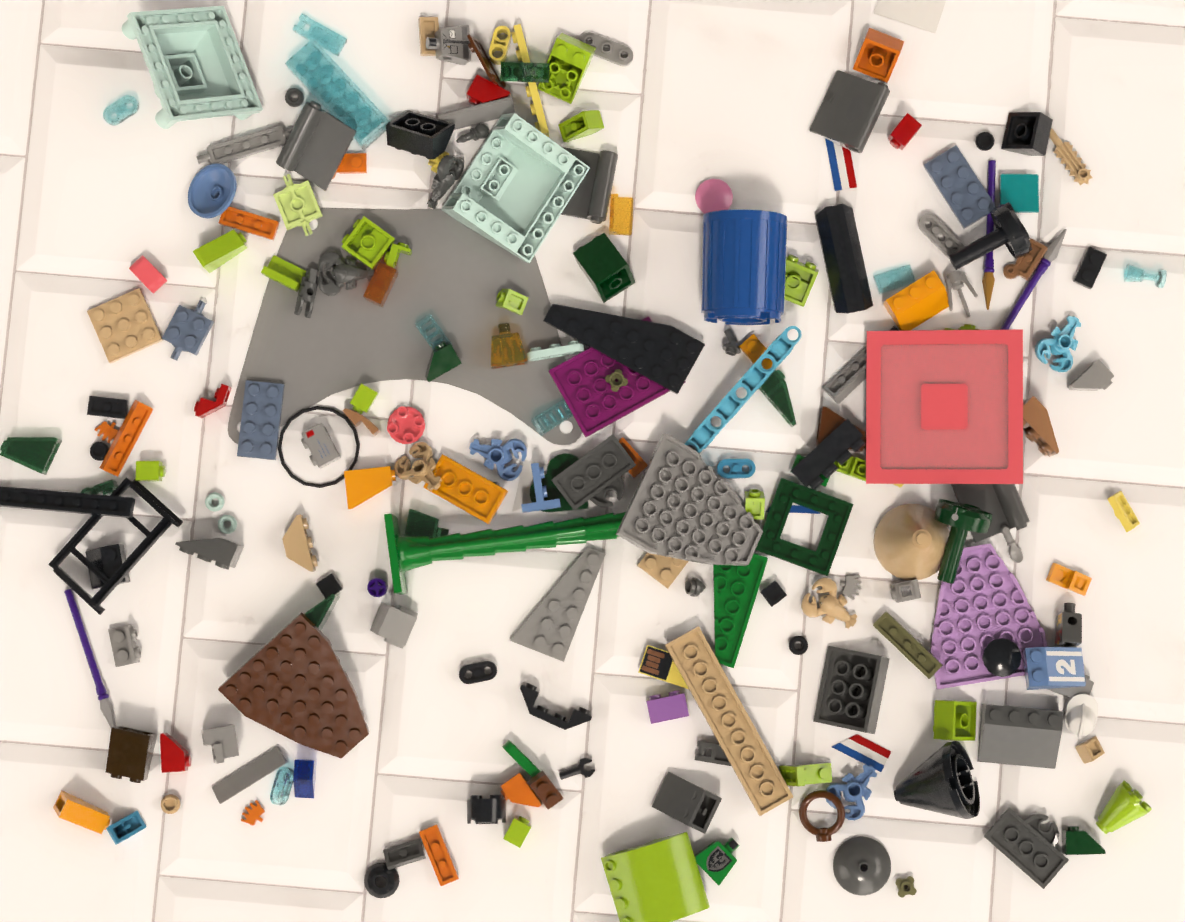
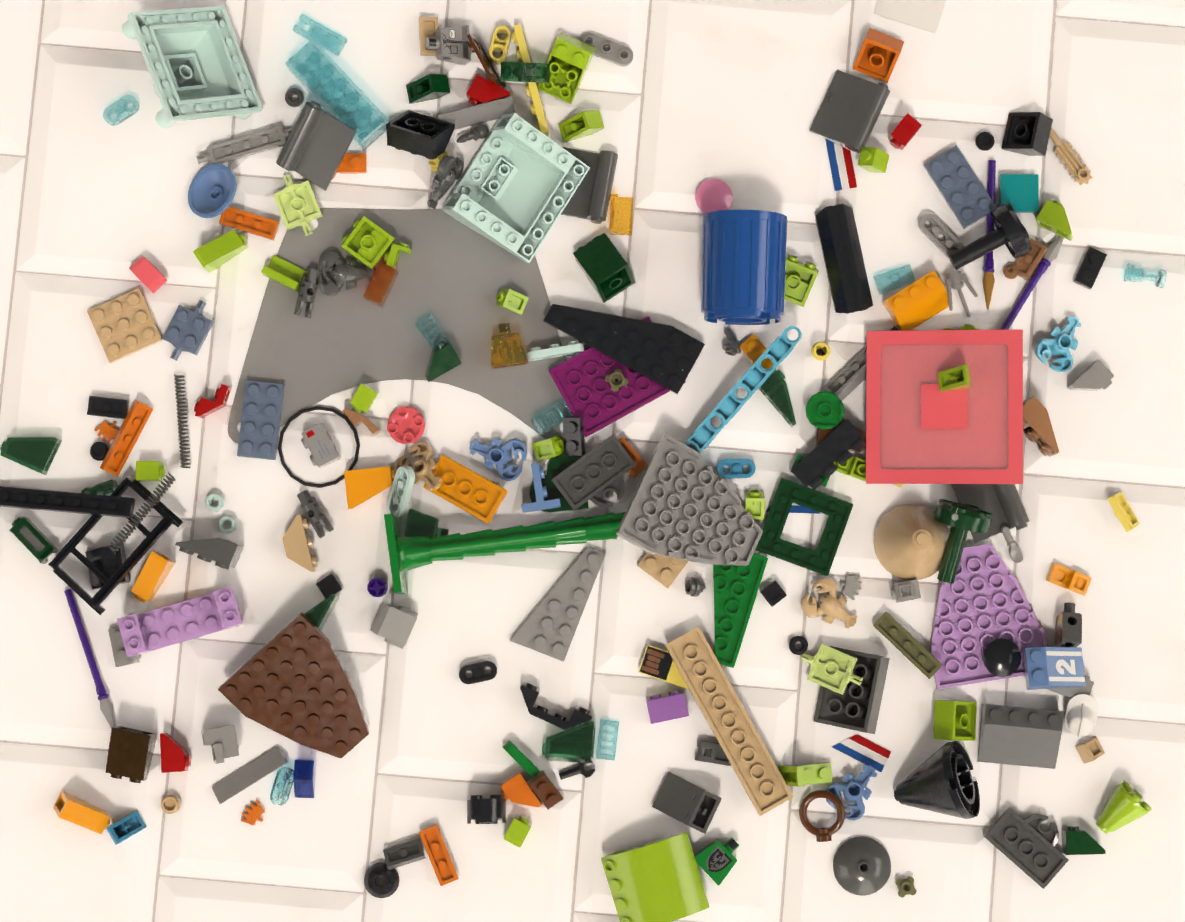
none -> dark green window [9,517,59,564]
none -> dark grey piece [108,472,176,554]
none -> lavender plate [117,586,242,658]
none -> light orange slope [131,551,176,603]
none -> dark grey piece [174,374,191,468]
none -> dark grey hinge [297,490,334,538]
none -> light aqua plate [386,465,415,517]
none -> dark green slope [406,74,451,104]
none -> lime bracket [531,435,564,462]
none -> clear green slope [542,721,596,763]
none -> black plate [562,416,585,456]
none -> clear light blue slope [596,719,620,761]
none -> yellowish green plate [801,644,863,695]
none -> green tile [805,391,844,430]
none -> light yellow cone [811,341,831,361]
none -> lime brick [857,147,890,173]
none -> lime slope [937,364,970,392]
none -> lime slope [1036,200,1073,241]

